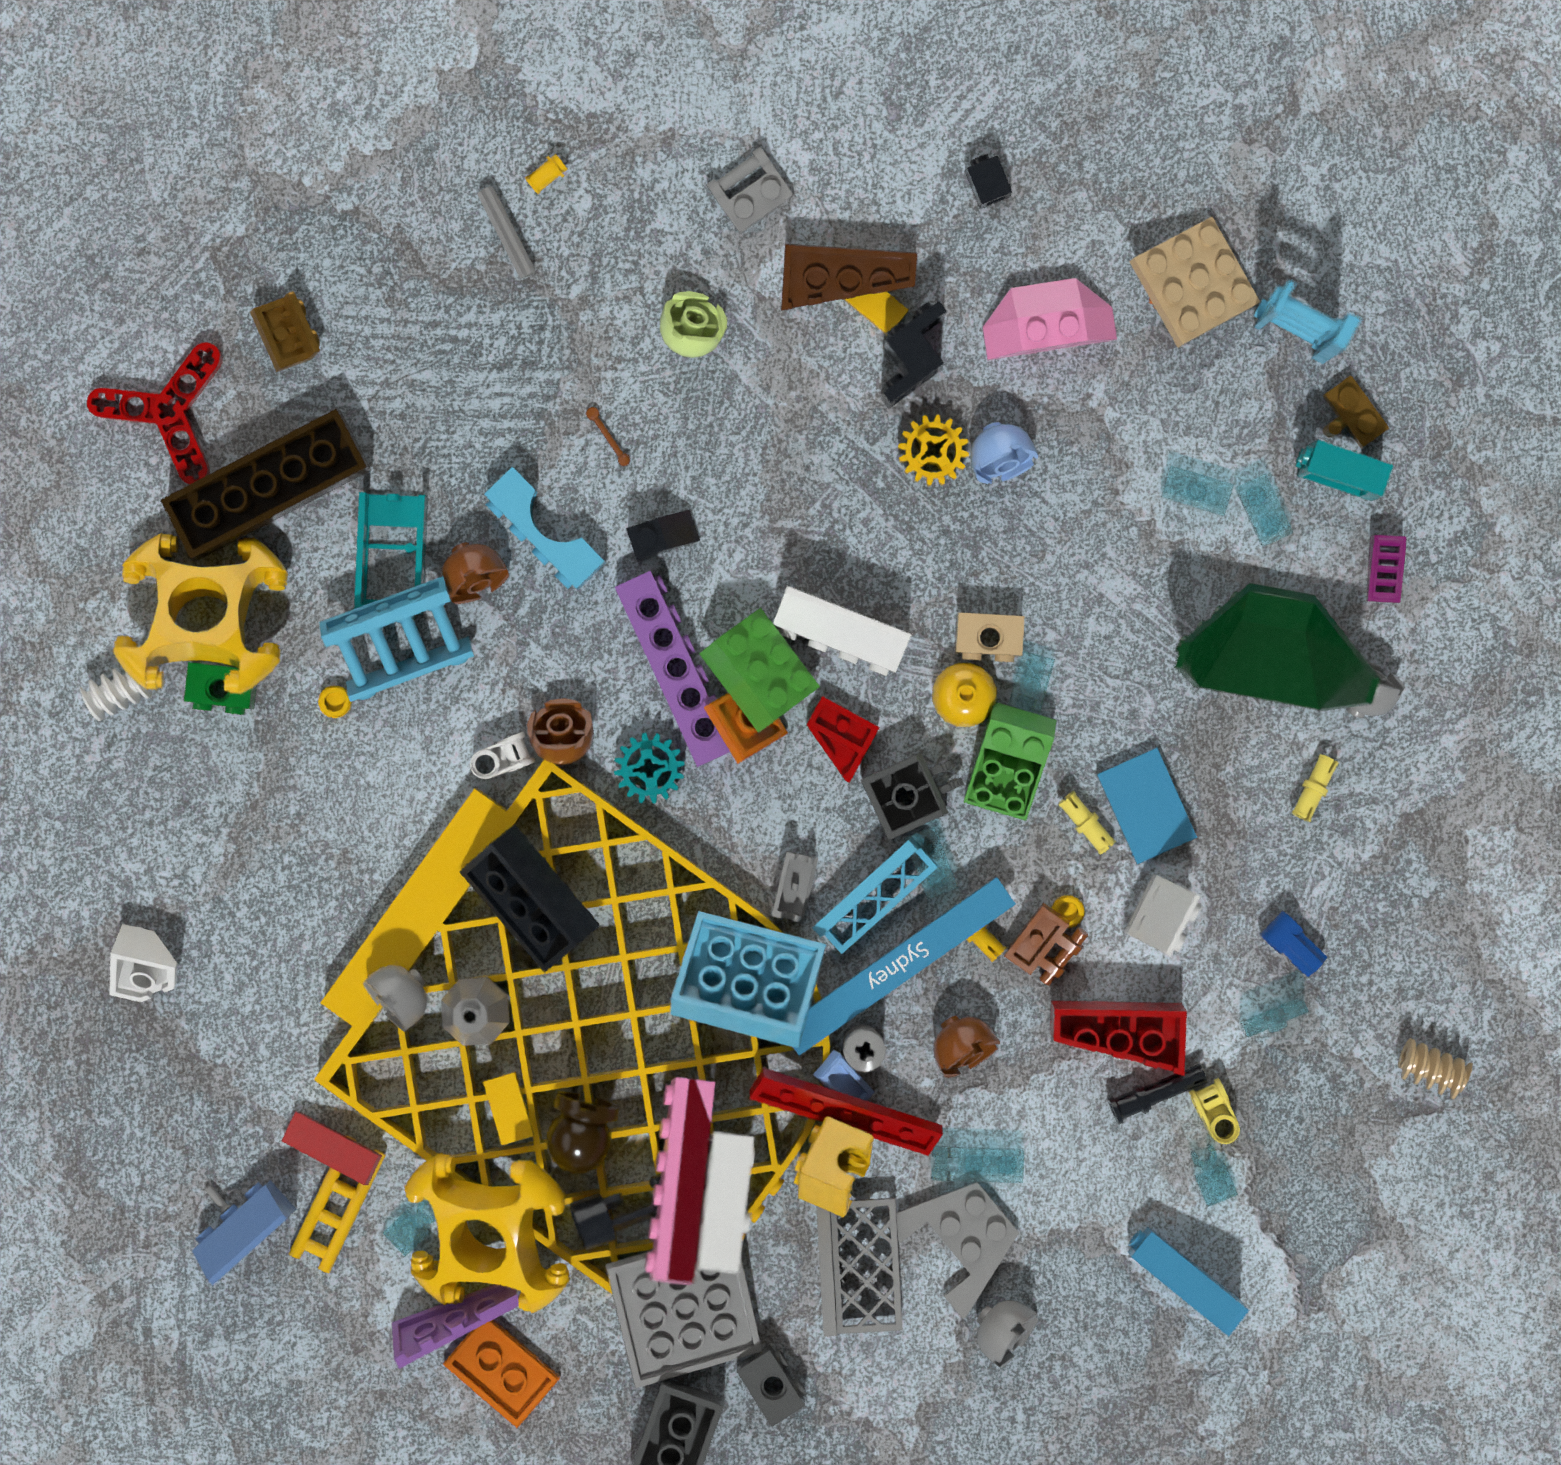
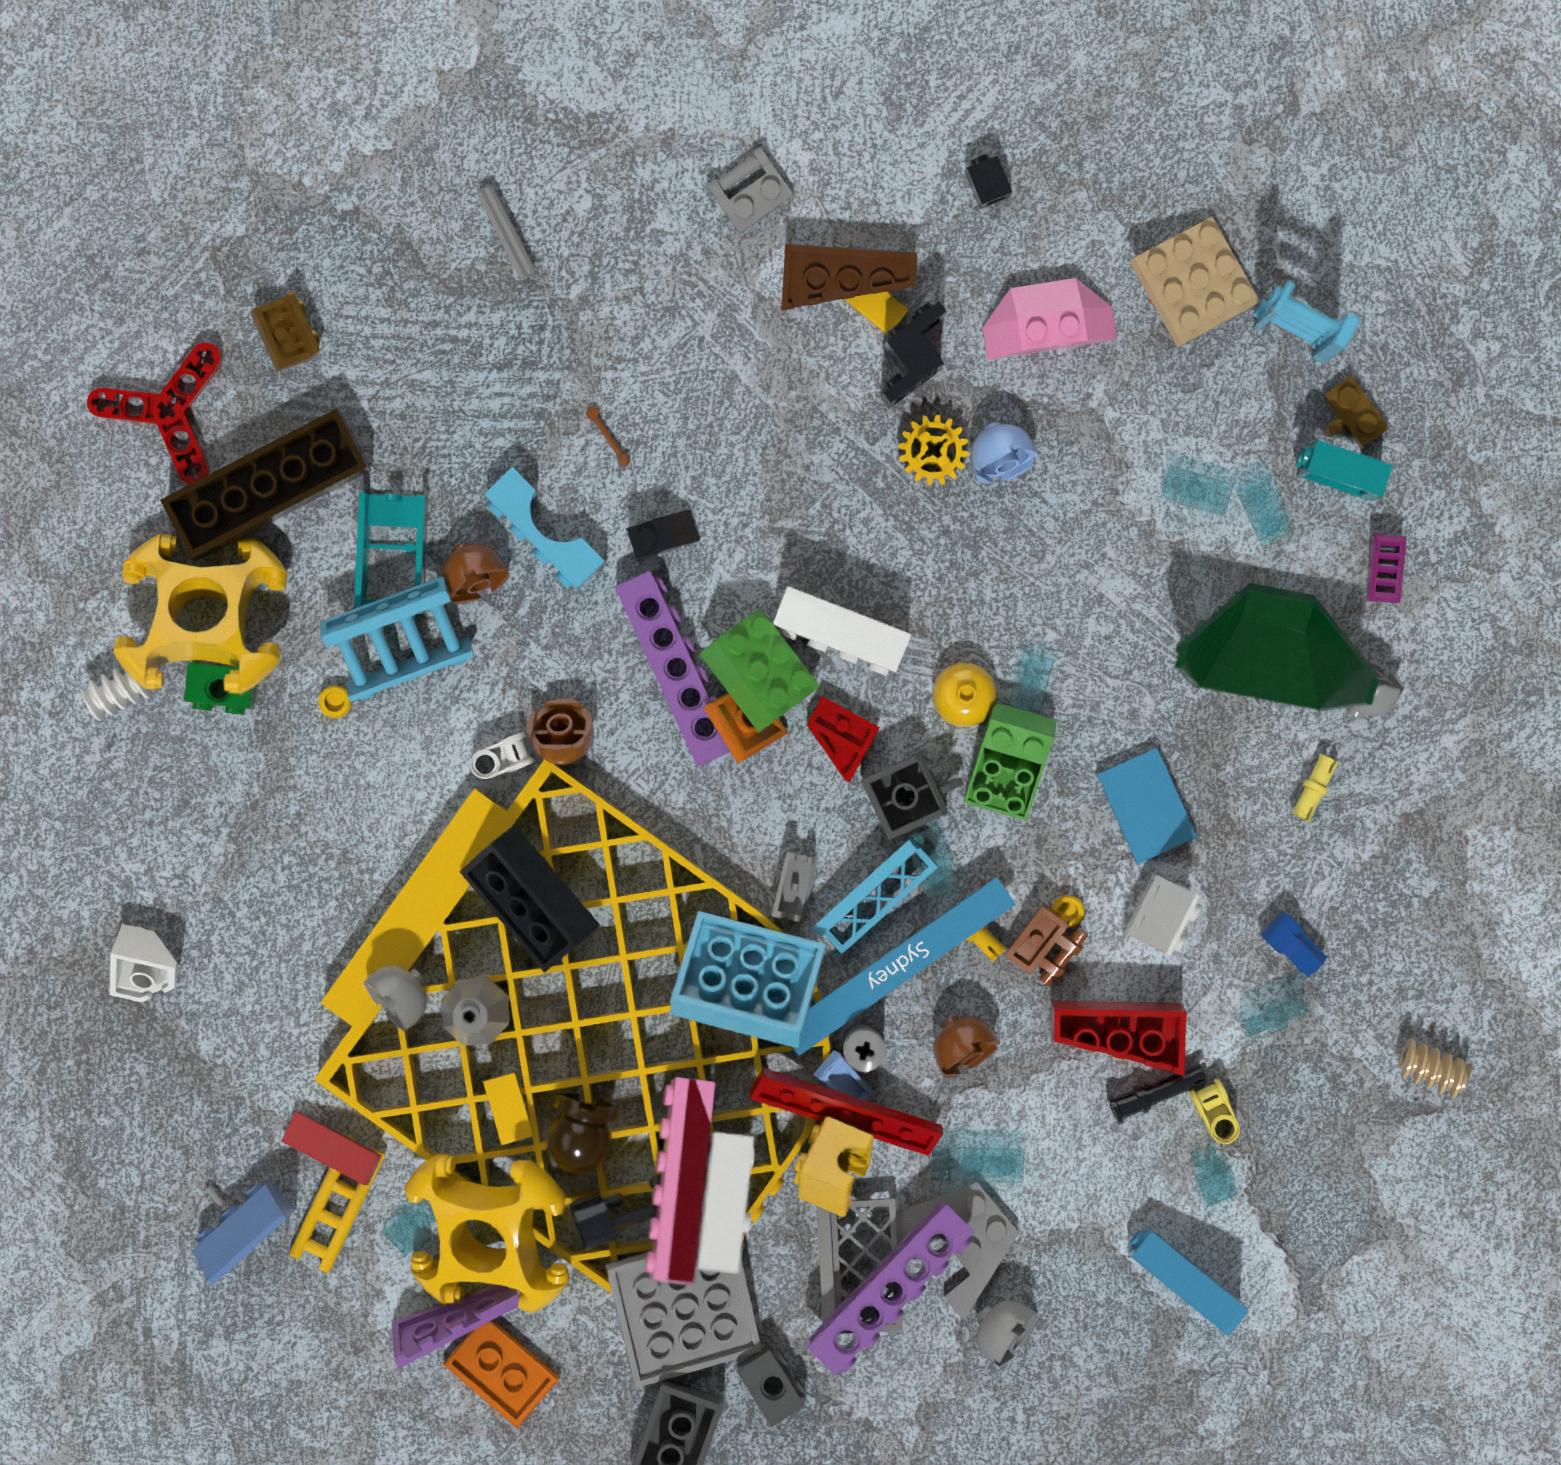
yellow pin [525,154,568,194] -> none
teal gear [614,733,685,804] -> none
yellowish green cylinder [660,291,727,358] -> none
tan brick [955,612,1025,662] -> none
light yellow pin [1058,791,1116,855] -> none
none -> medium lavender brick [804,1200,975,1376]

